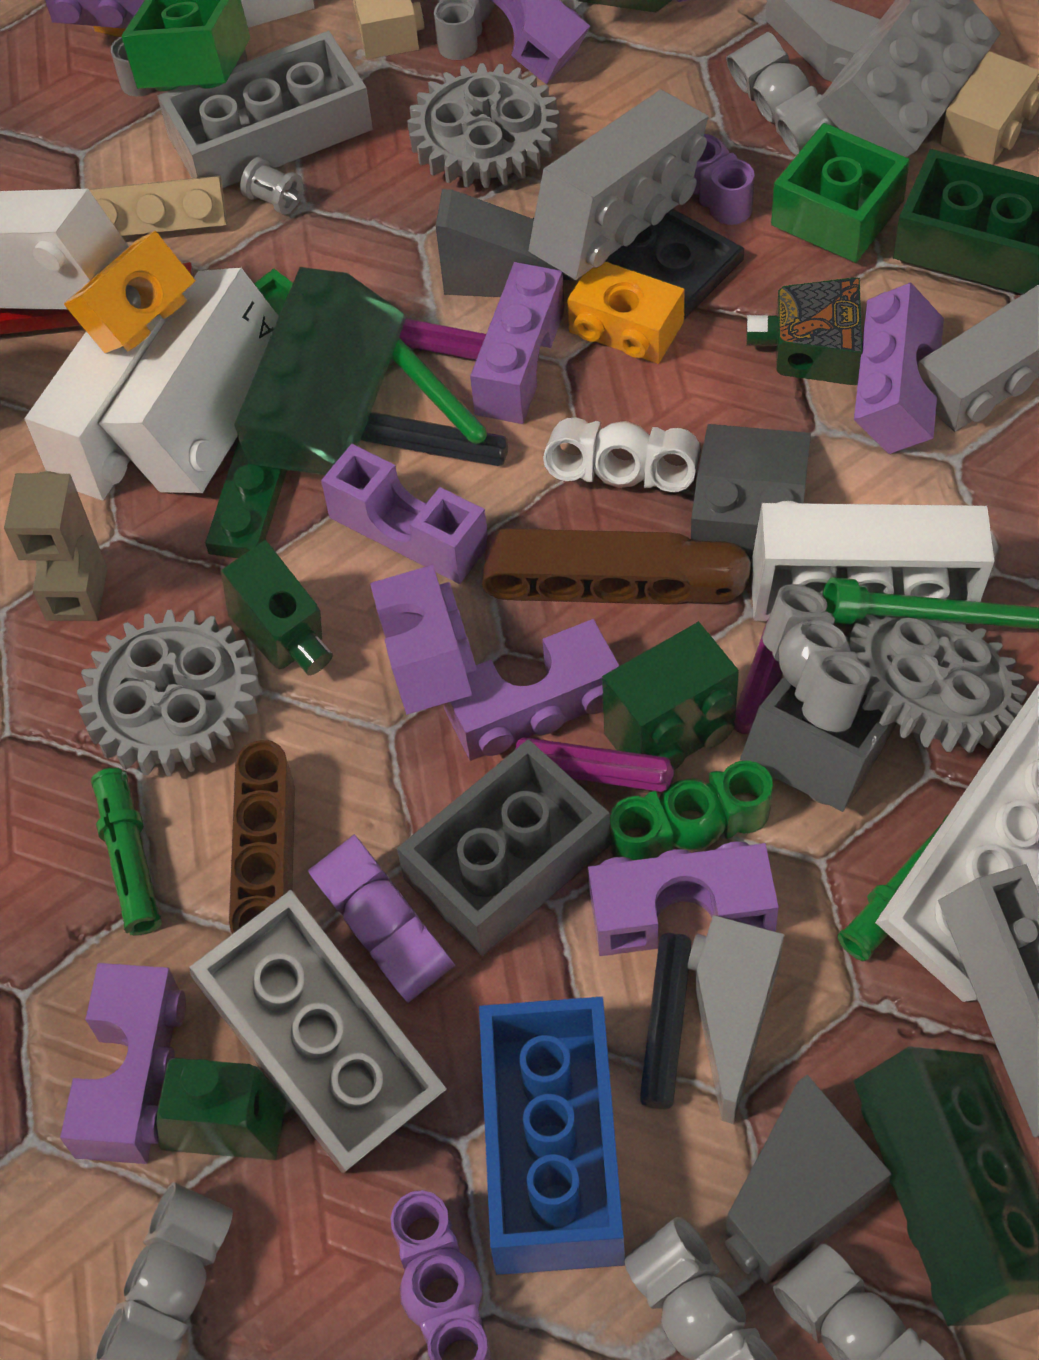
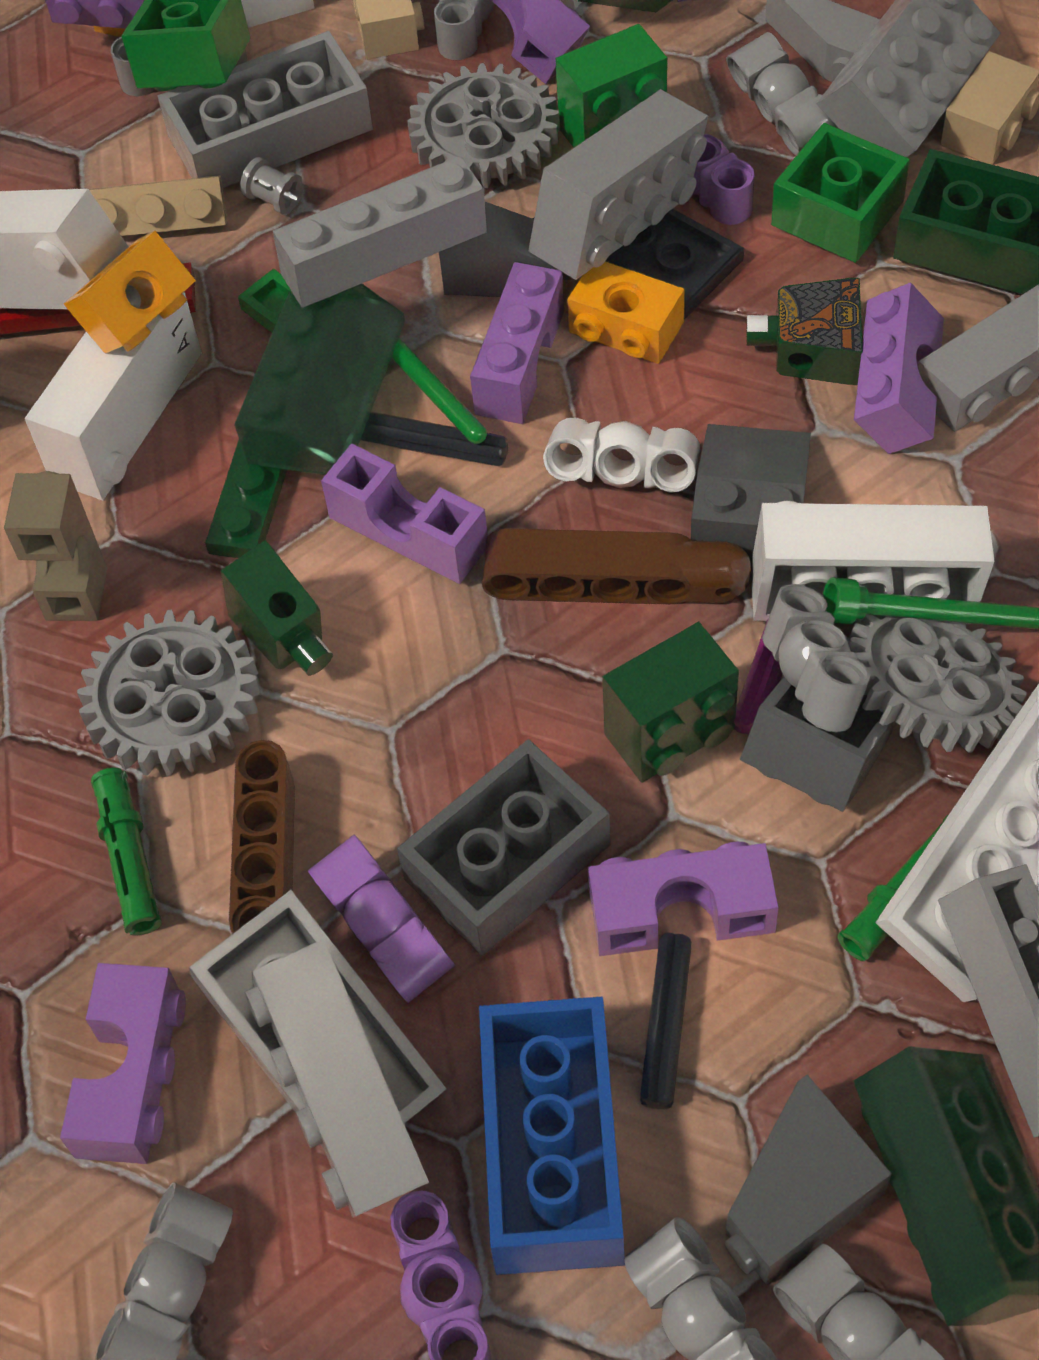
white brick [99,268,297,493] -> none
dark green torso [157,1058,286,1160] -> none
medium lavender arch [370,565,477,715] -> none
magenta axle [395,318,539,363] -> none
medium lavender arch [443,619,619,761] -> none
magenta axle [515,737,674,792] -> none
green piece [610,760,773,861] -> none
light grey slope [688,915,784,1124] -> none
none -> light grey brick [245,939,429,1217]
none -> light grey brick [273,156,487,308]
none -> green brick [555,24,668,148]

